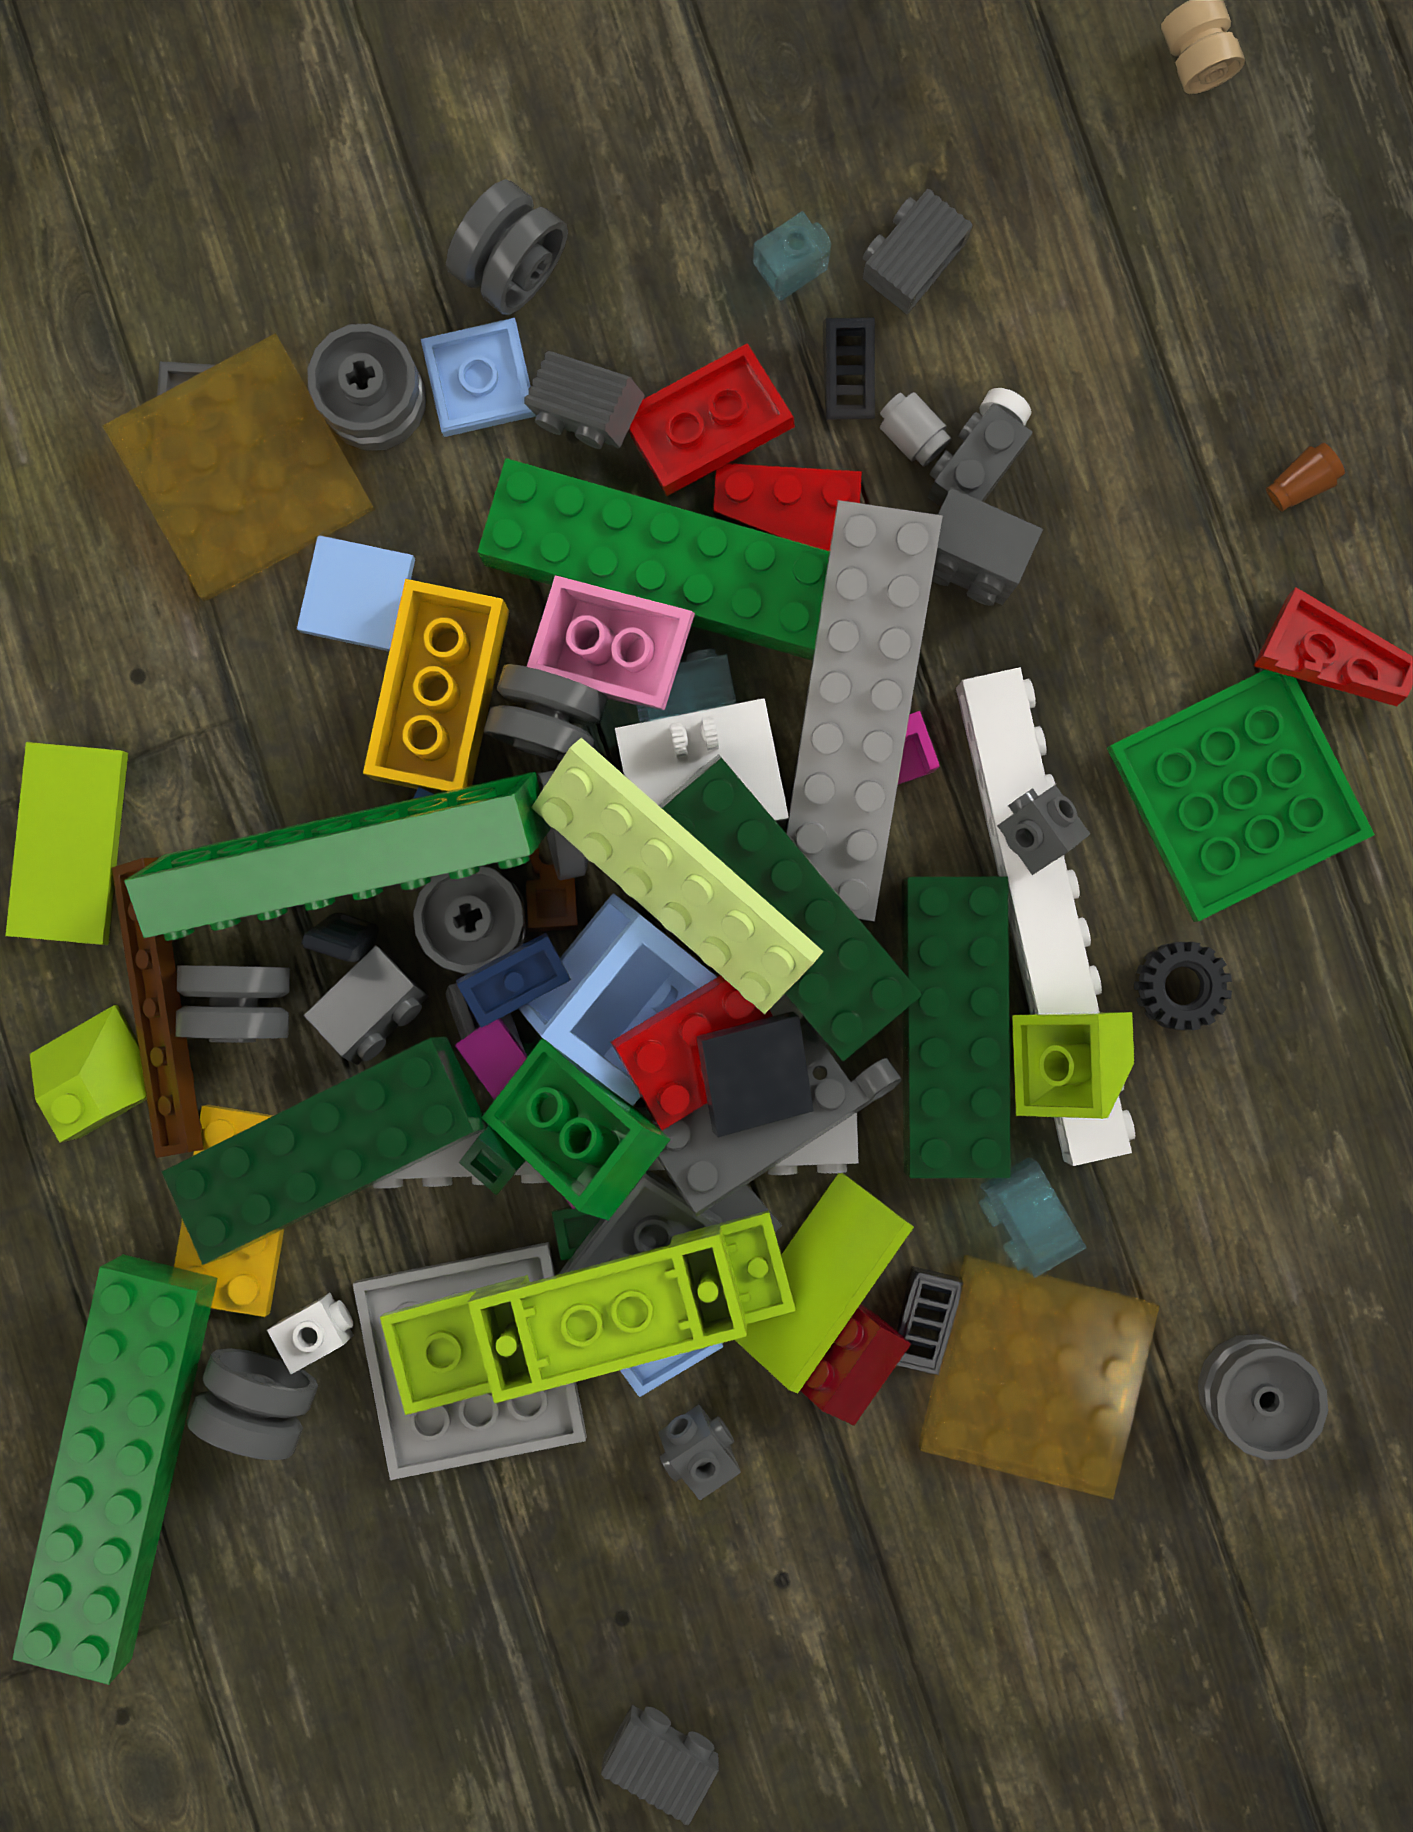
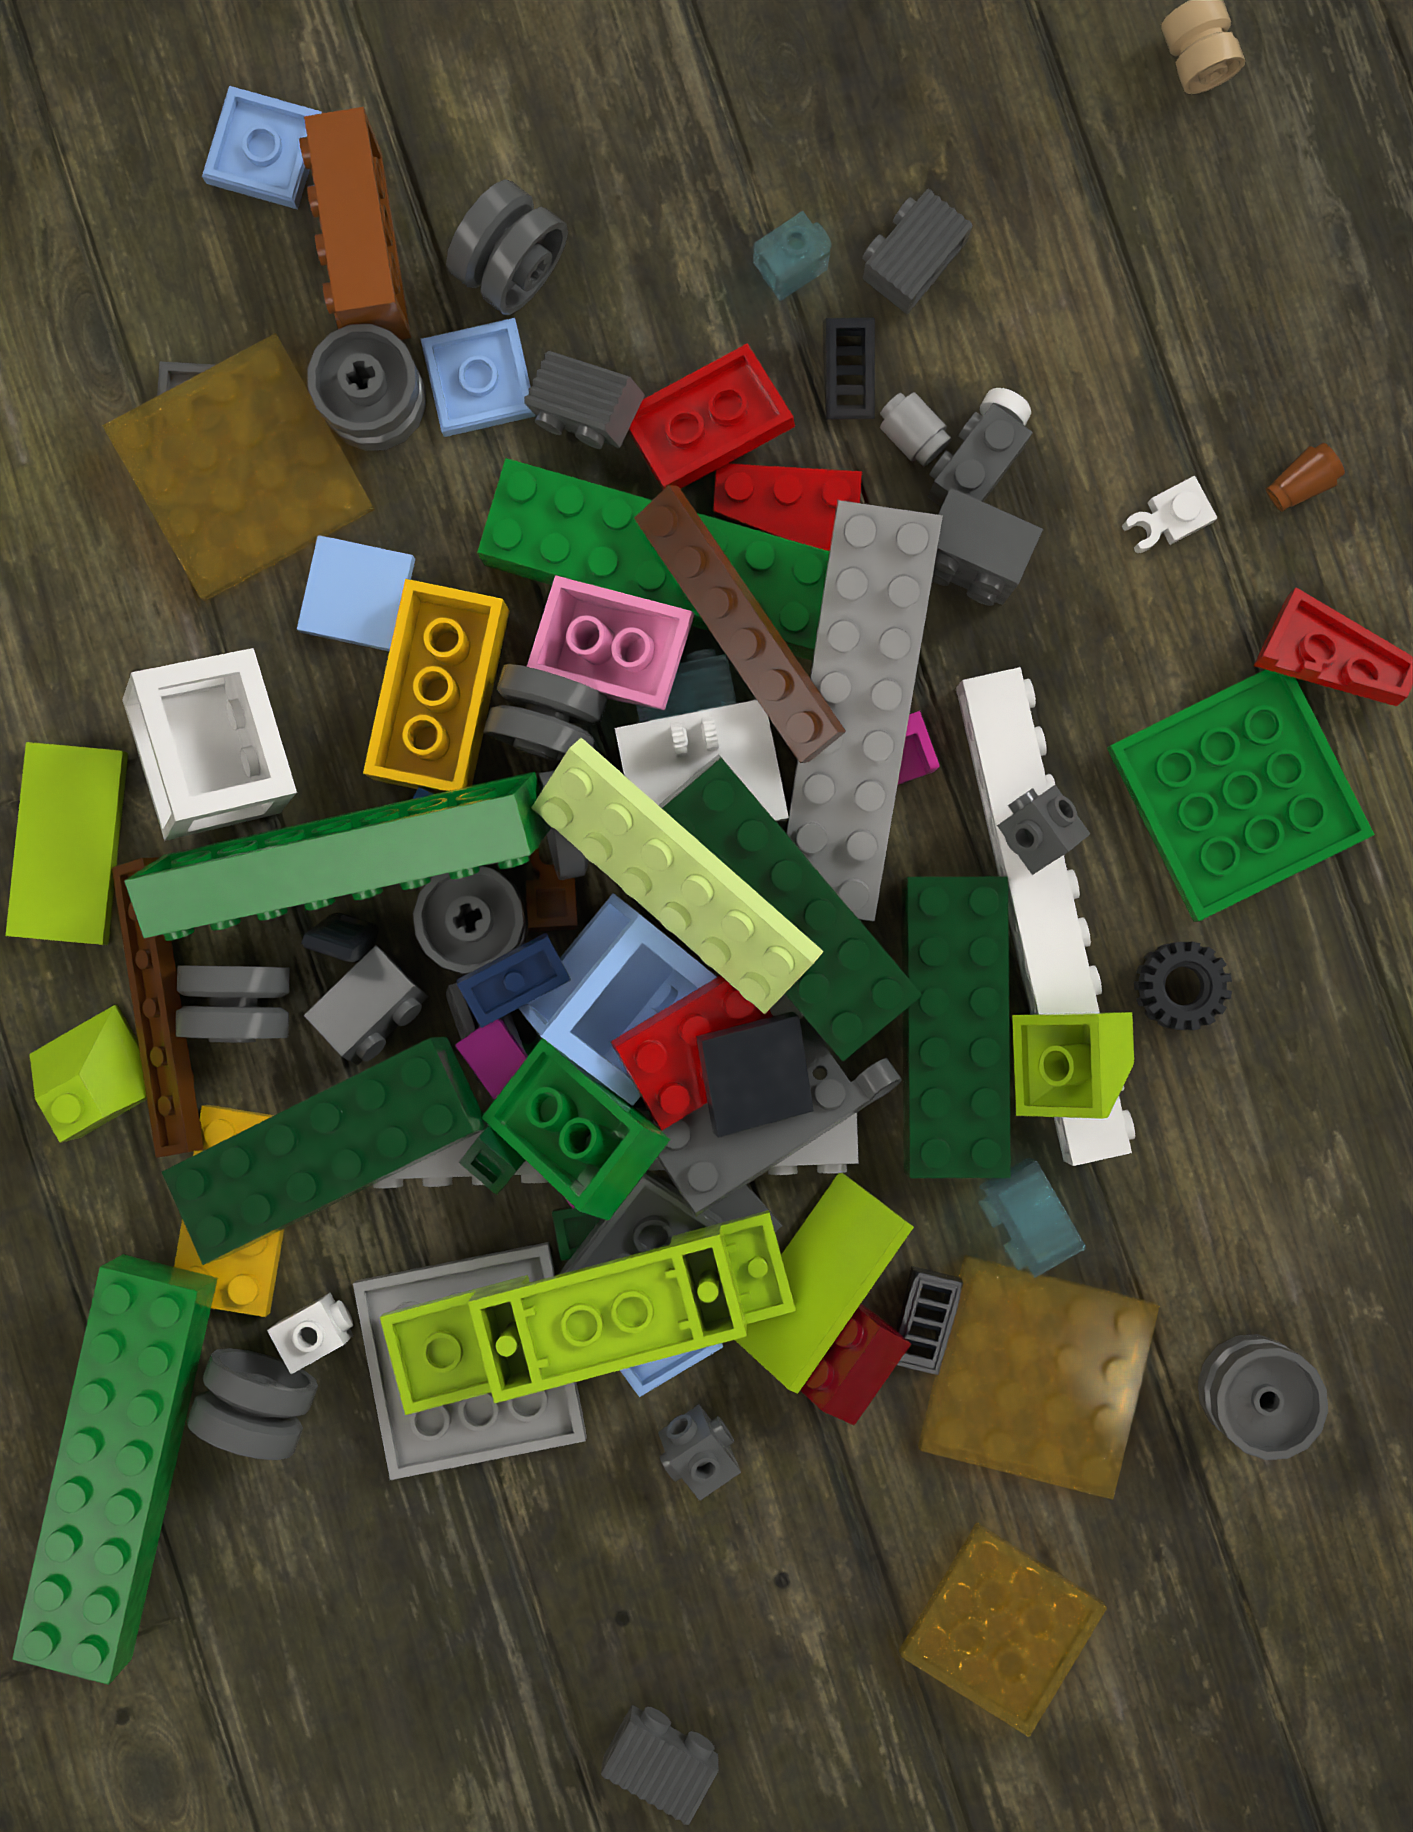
none -> white piece [122,648,297,841]
none -> light blue tile [202,86,322,210]
none -> dark orange brick [299,107,412,340]
none -> reddish brown plate [634,485,846,763]
none -> clear yellow plate [899,1522,1107,1737]
none -> white plate [1122,476,1217,553]

